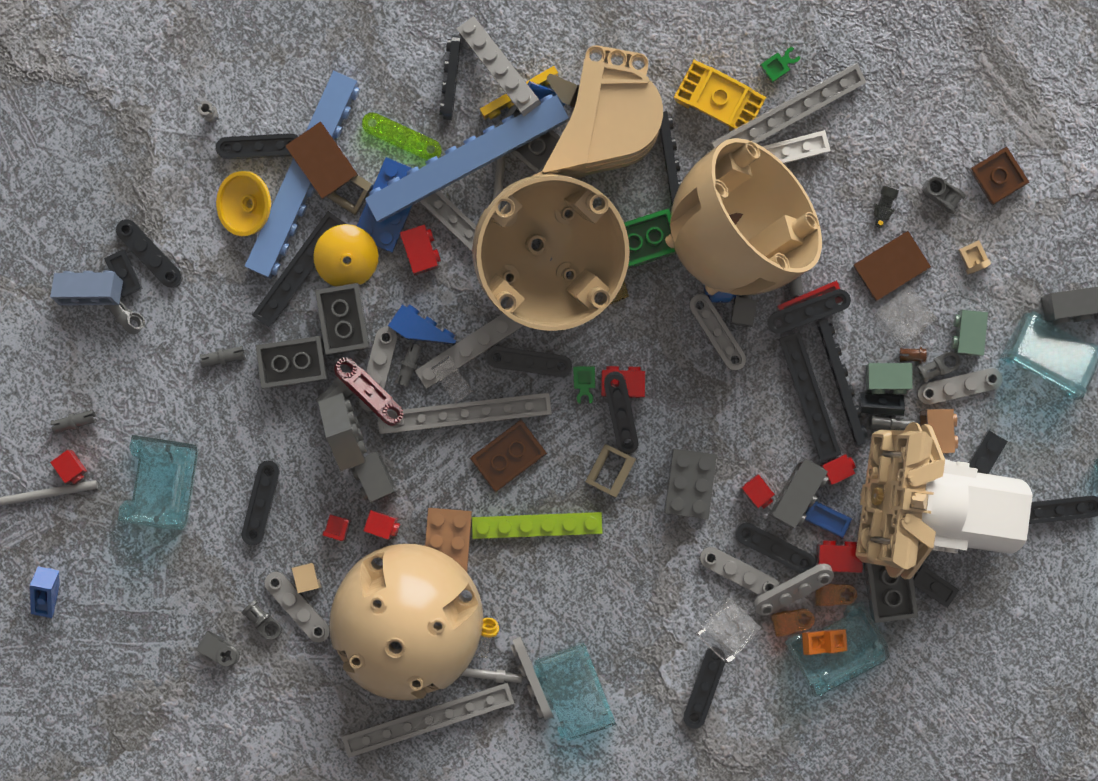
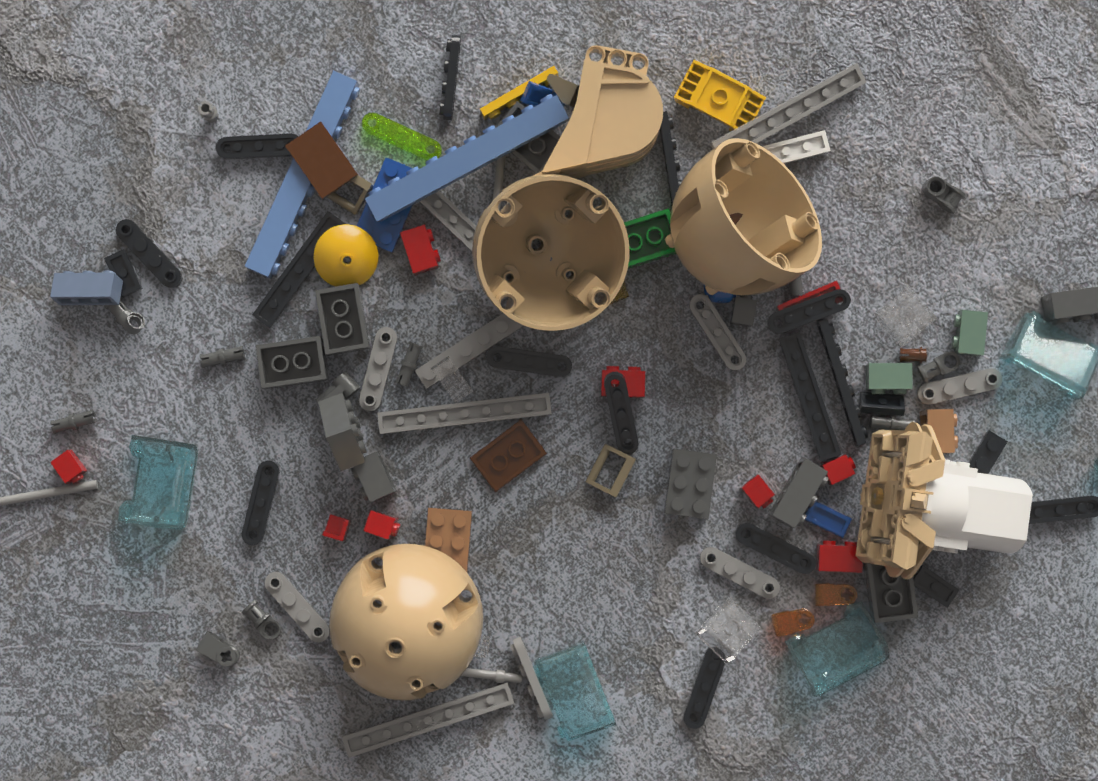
blue slope [30,566,60,618] -> none
yellow dish [216,171,271,236] -> none
tan panel [292,563,321,593] -> none
plate [334,357,404,426] -> none
blue slope [388,304,457,345] -> none
light grey plate [457,16,541,116] -> none
lime plate [472,512,603,539] -> none
yellow plate [481,618,499,638] -> none
green plate [573,366,596,403] -> none
light grey plate [754,564,834,616] -> none
green plate [760,47,800,83] -> none
orange slope [802,629,847,655] -> none
reddish brown tile [853,231,931,301] -> none
pearl dark grey piece [874,186,899,228] -> none
tan tile [958,240,991,274] -> none
reddish brown plate [969,146,1030,205] -> none

